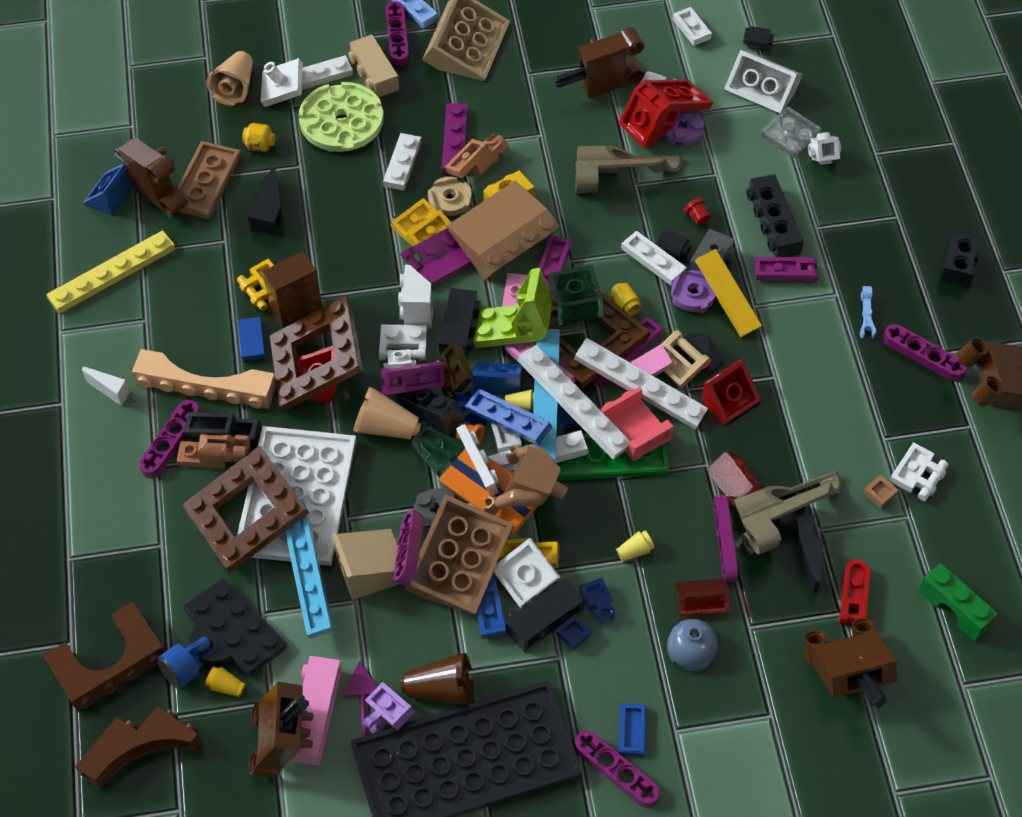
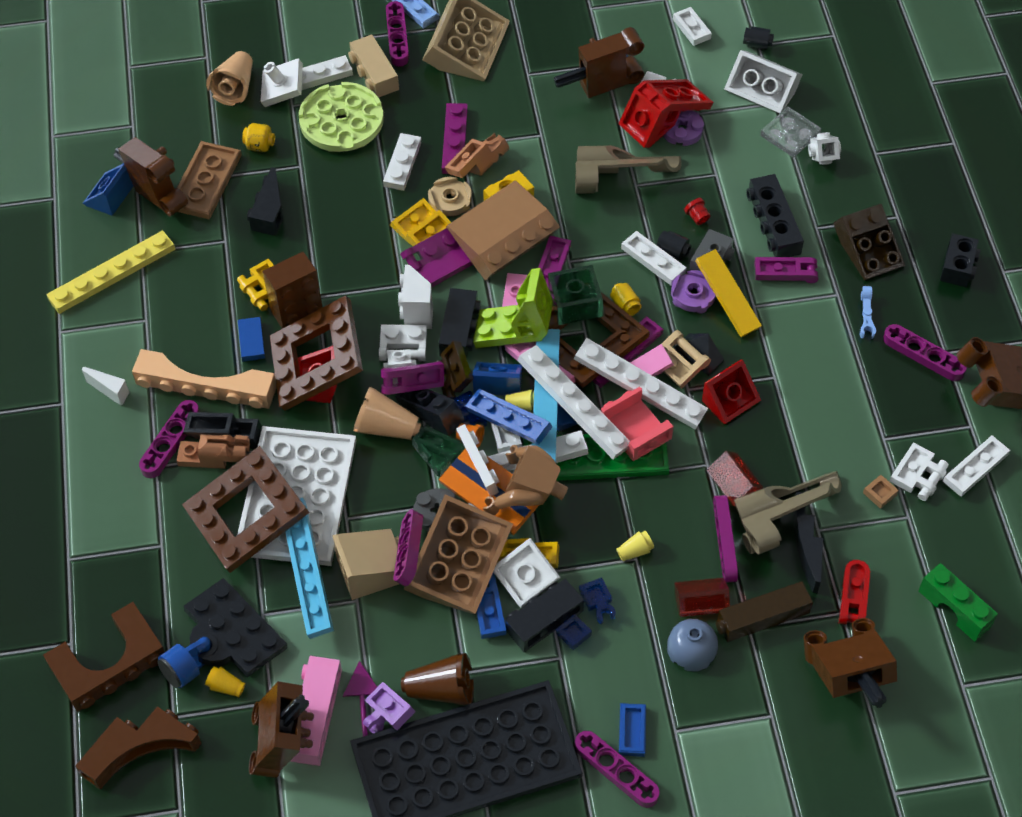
none -> dark brown brick [715,581,813,642]
none -> dark brown slope [833,204,905,280]
none -> white plate [943,435,1010,497]

